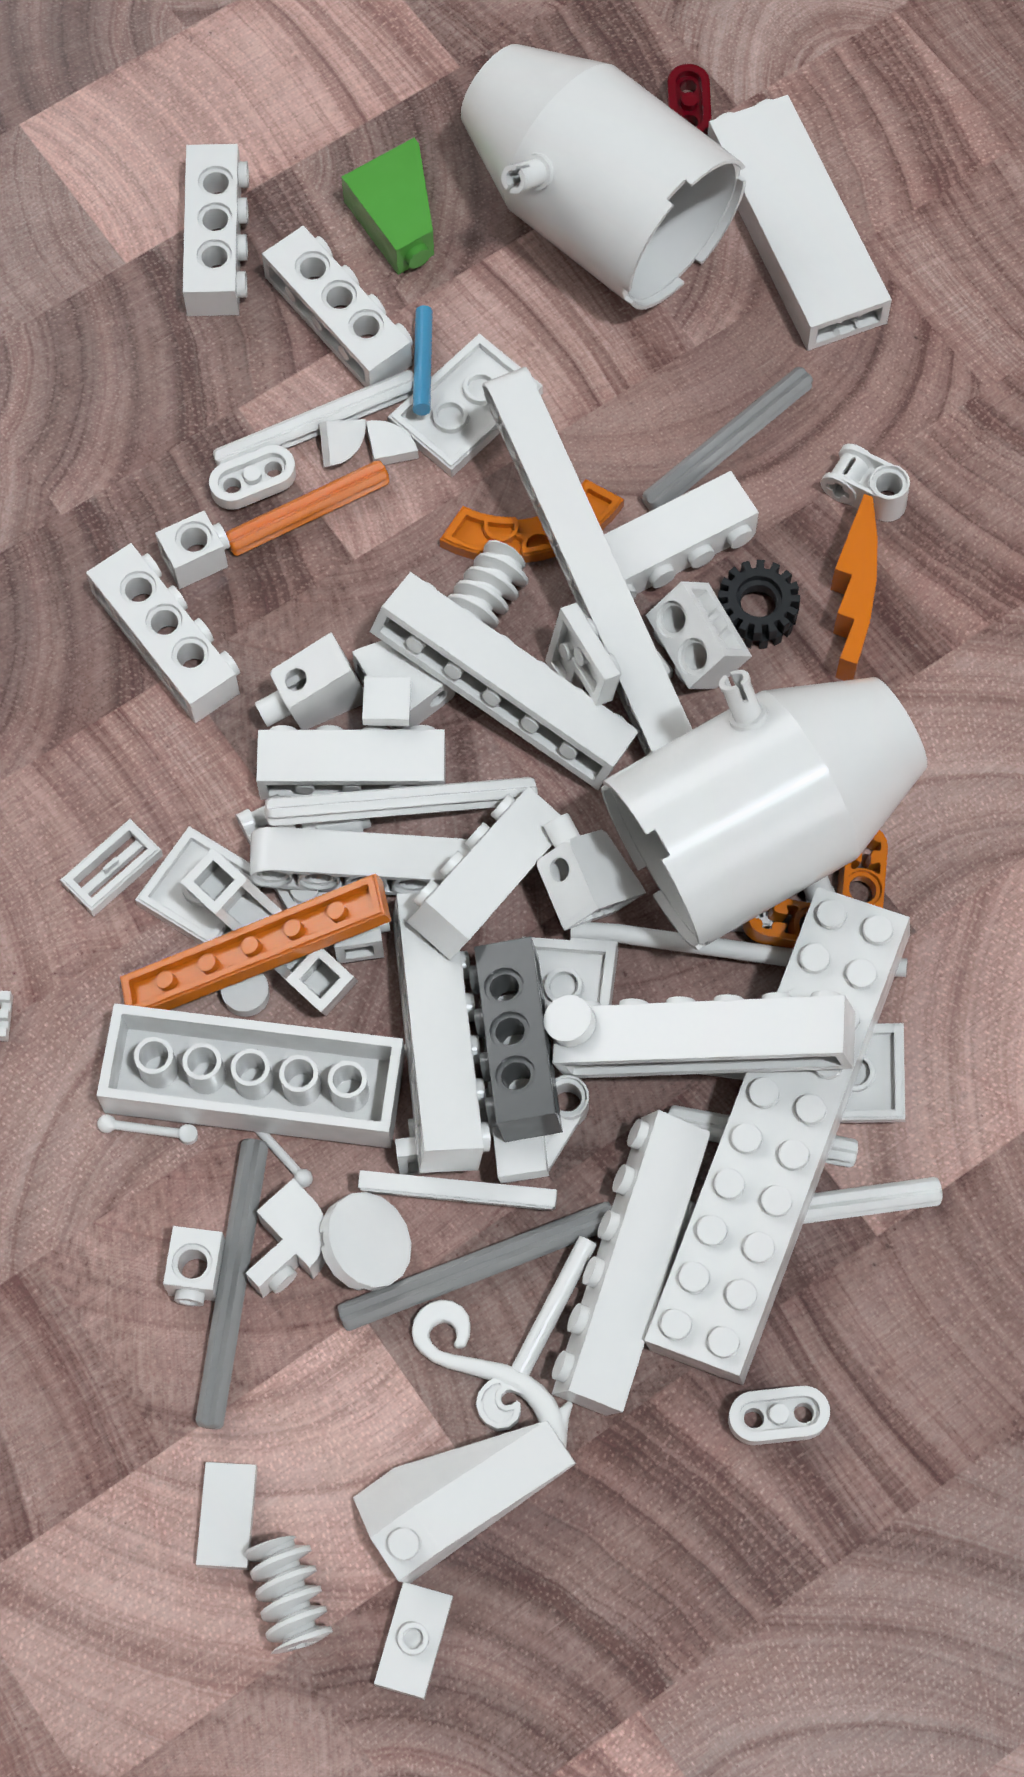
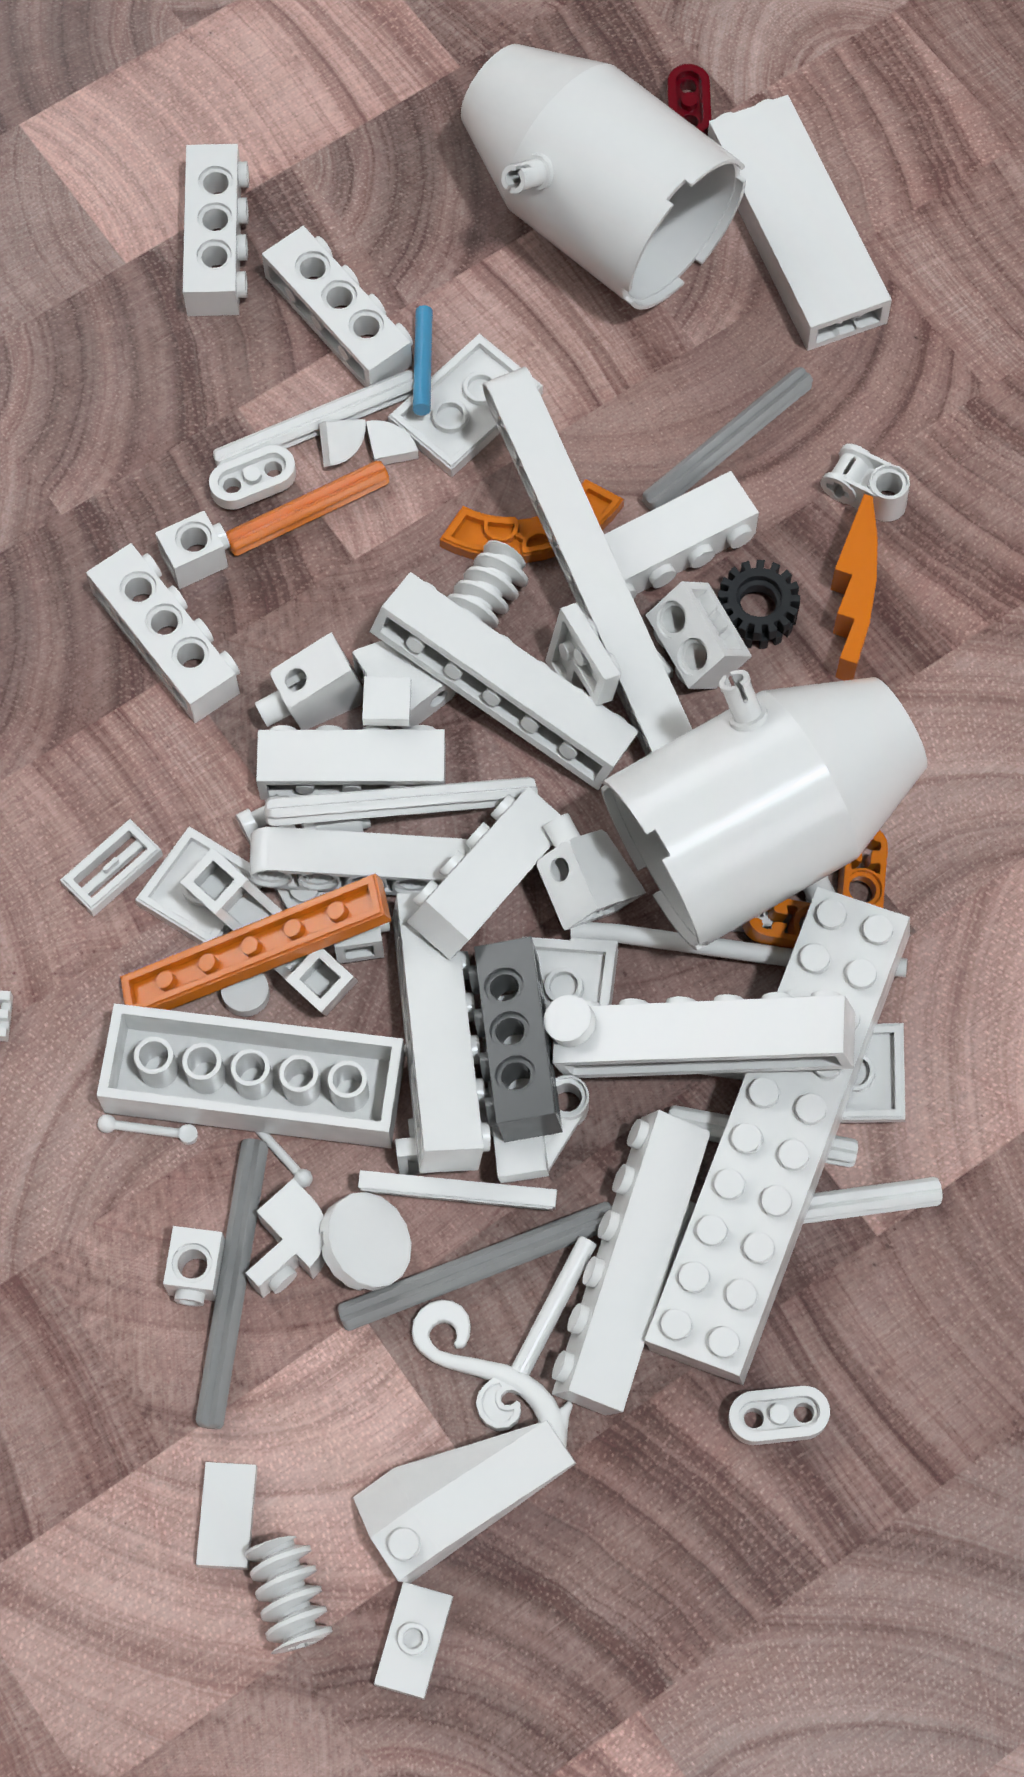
bright green slope [341,137,434,275] -> none

